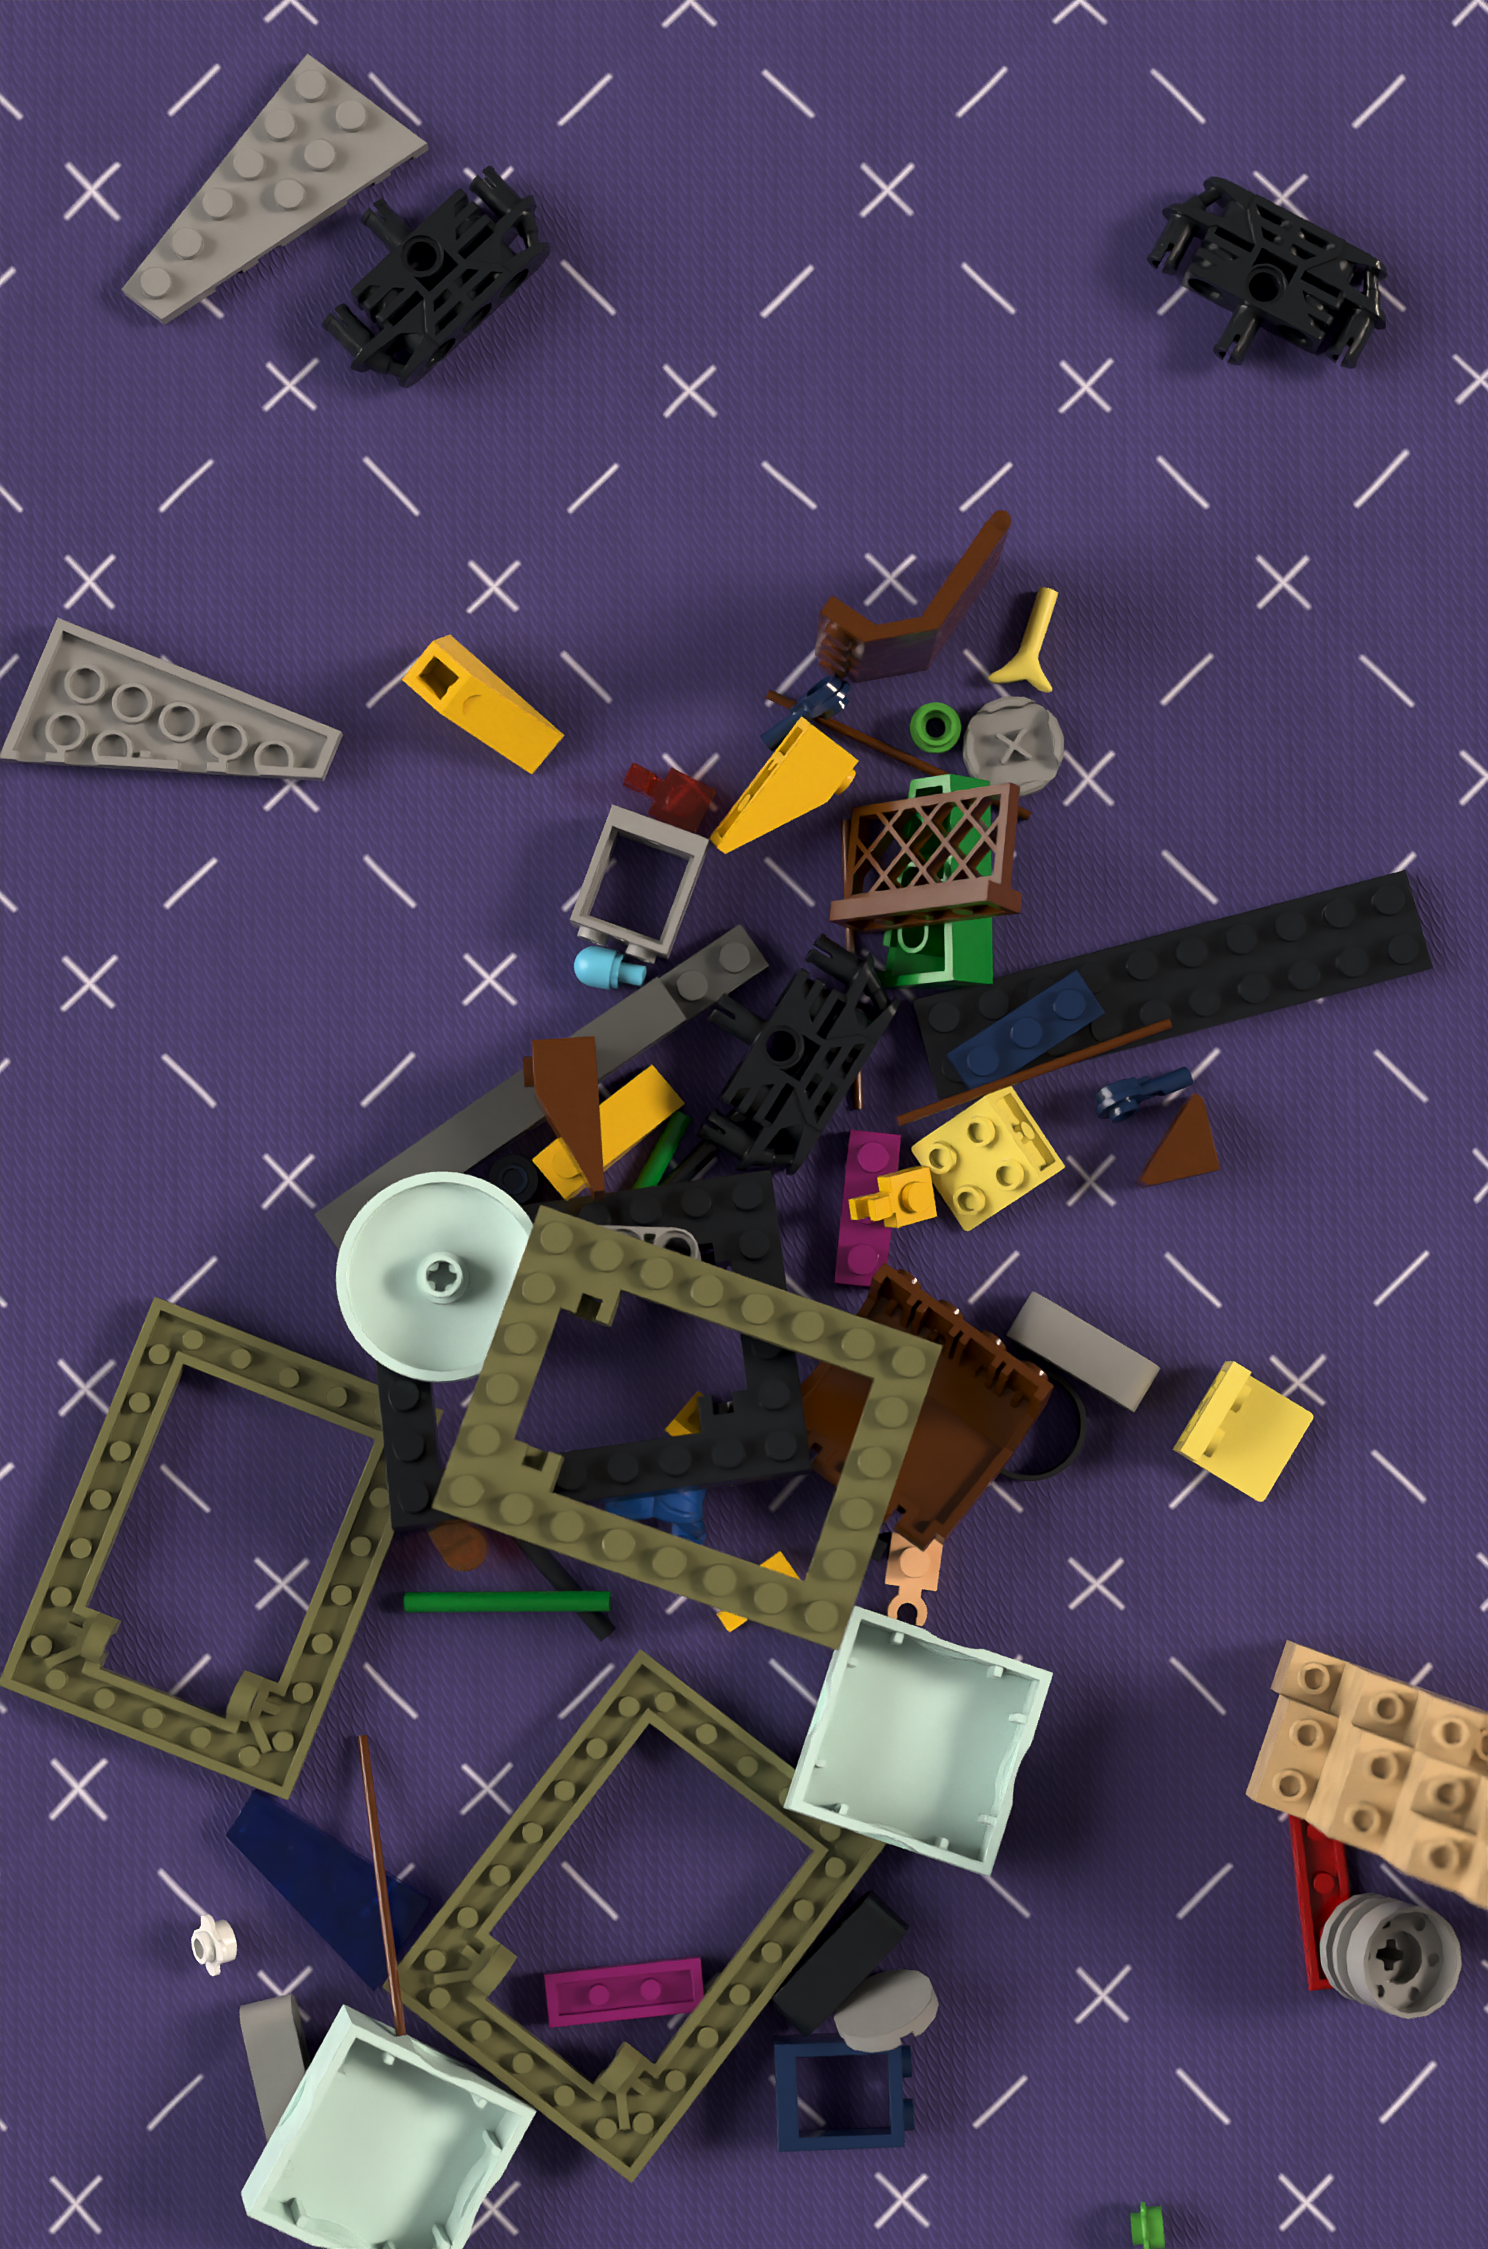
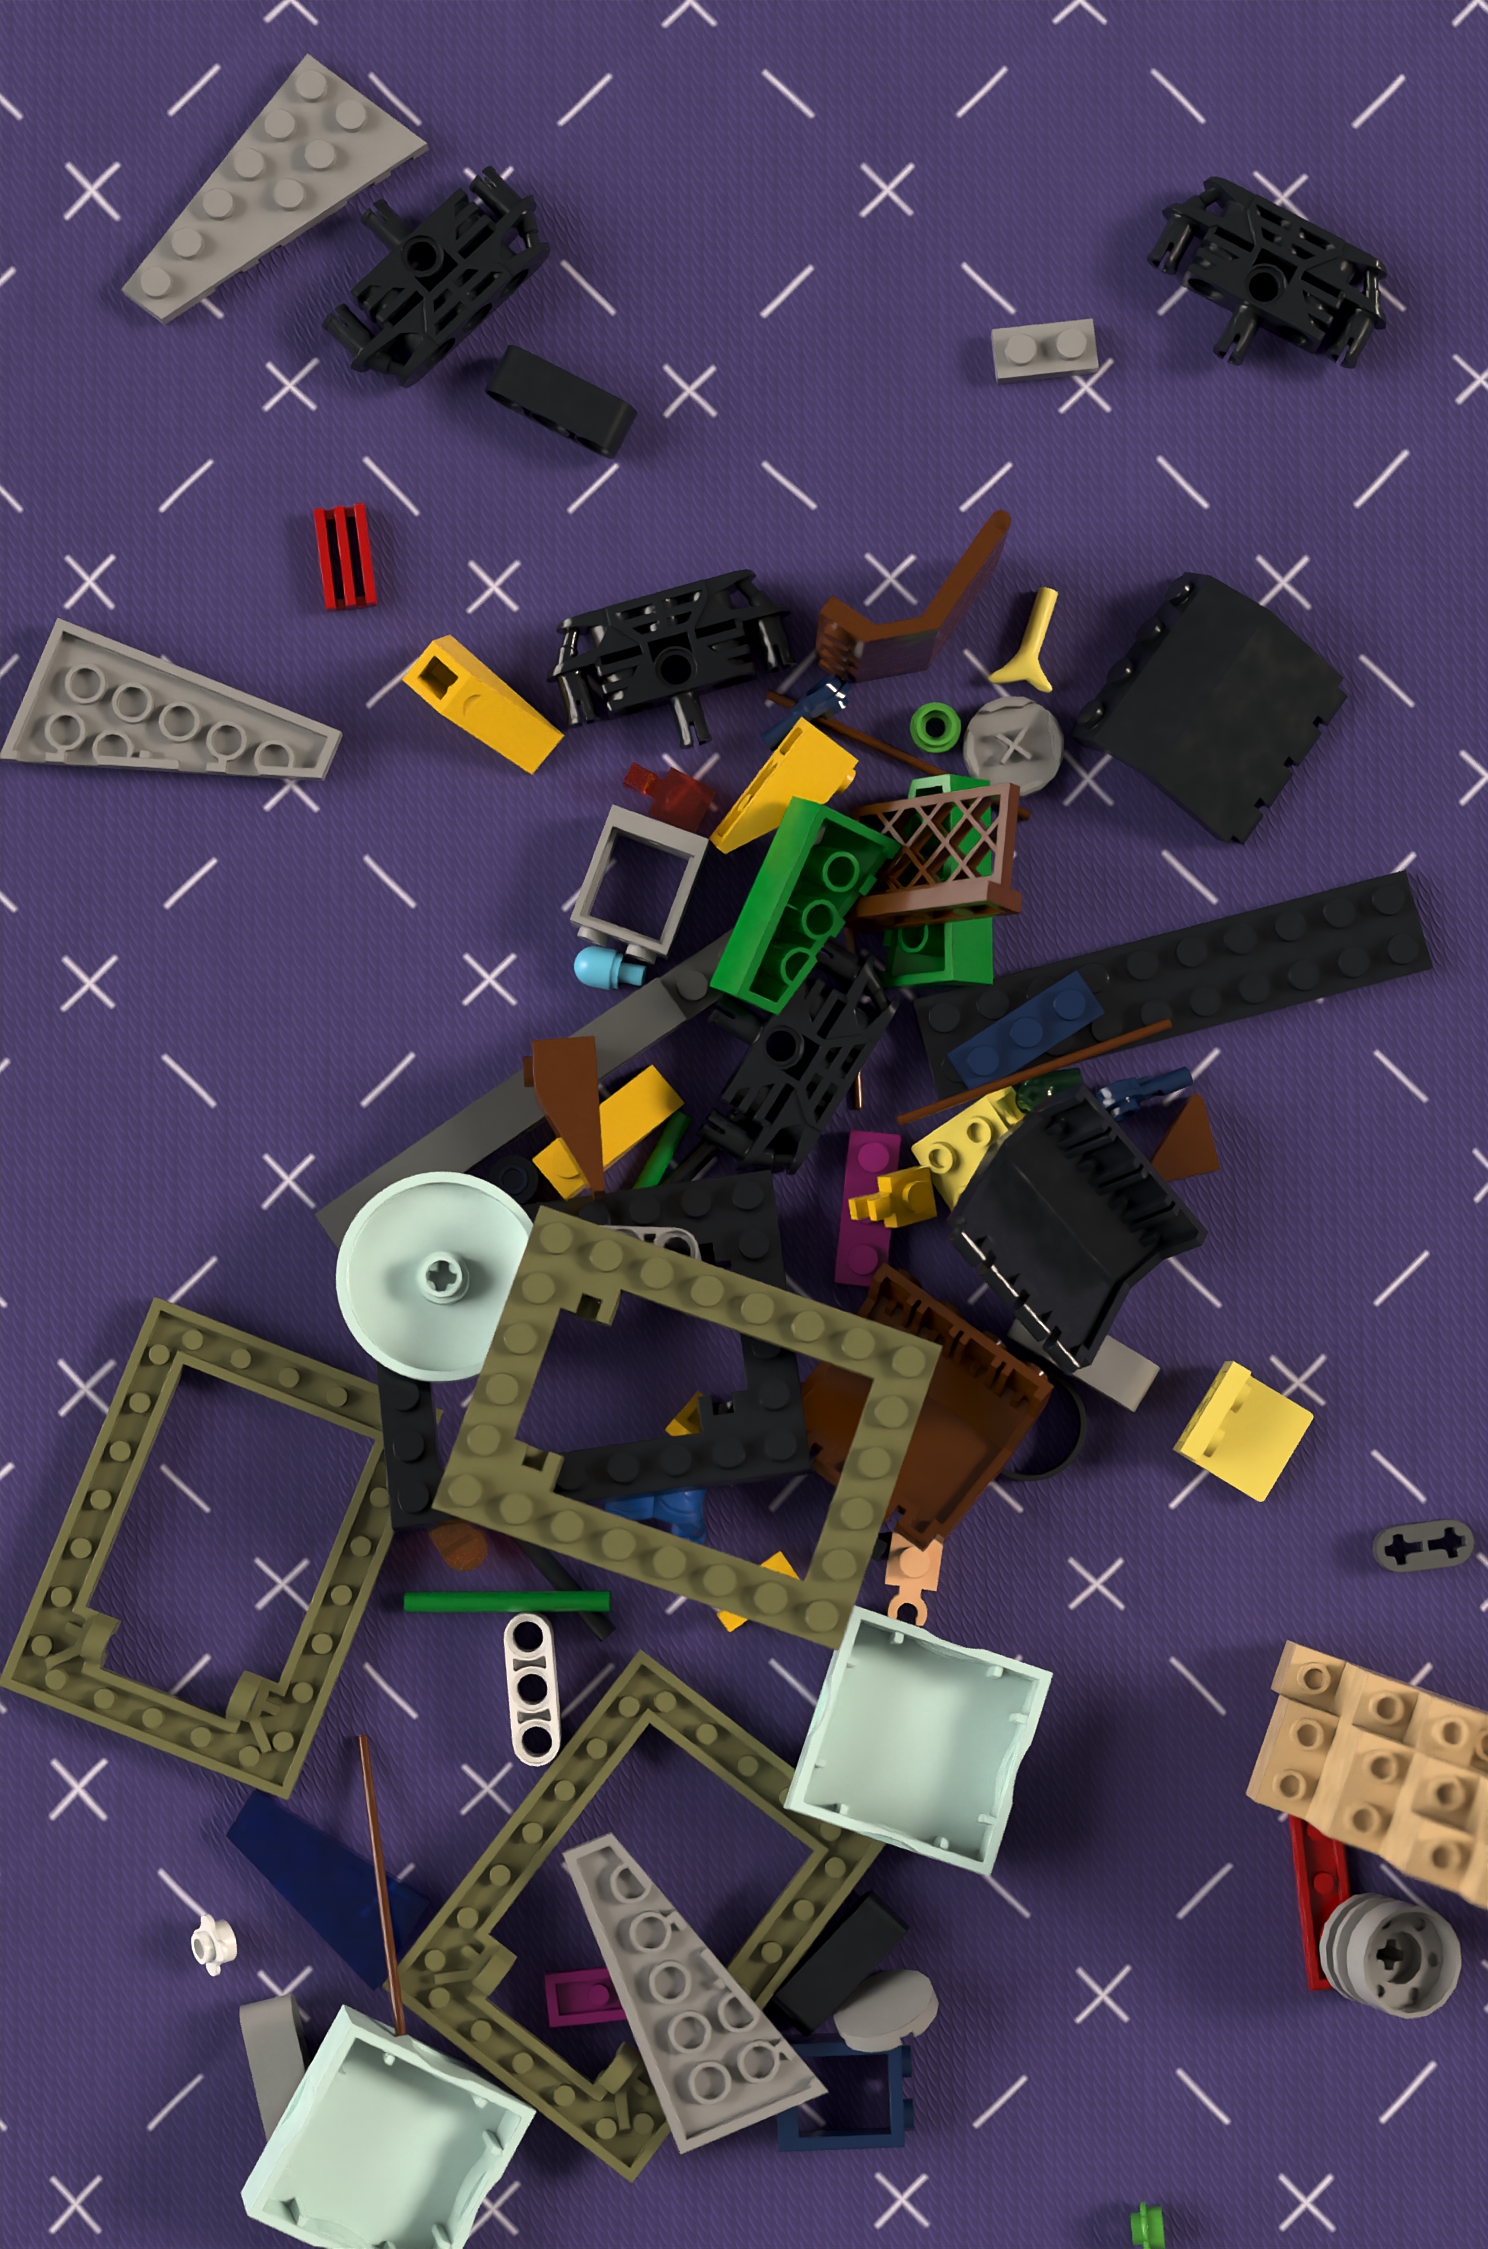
none -> red tile [313,503,378,612]
none -> black beam [484,345,638,459]
none -> white beam [504,1612,562,1766]
none -> black piece [546,569,797,749]
none -> light grey wing [562,1832,828,2154]
none -> green wedge [709,796,903,1015]
none -> black hinge [946,1082,1208,1375]
none -> light grey plate [991,318,1099,384]
none -> clear green arm [1015,1068,1082,1114]
none -> black hinge [1069,572,1348,845]
none -> dark grey beam [1372,1518,1474,1573]

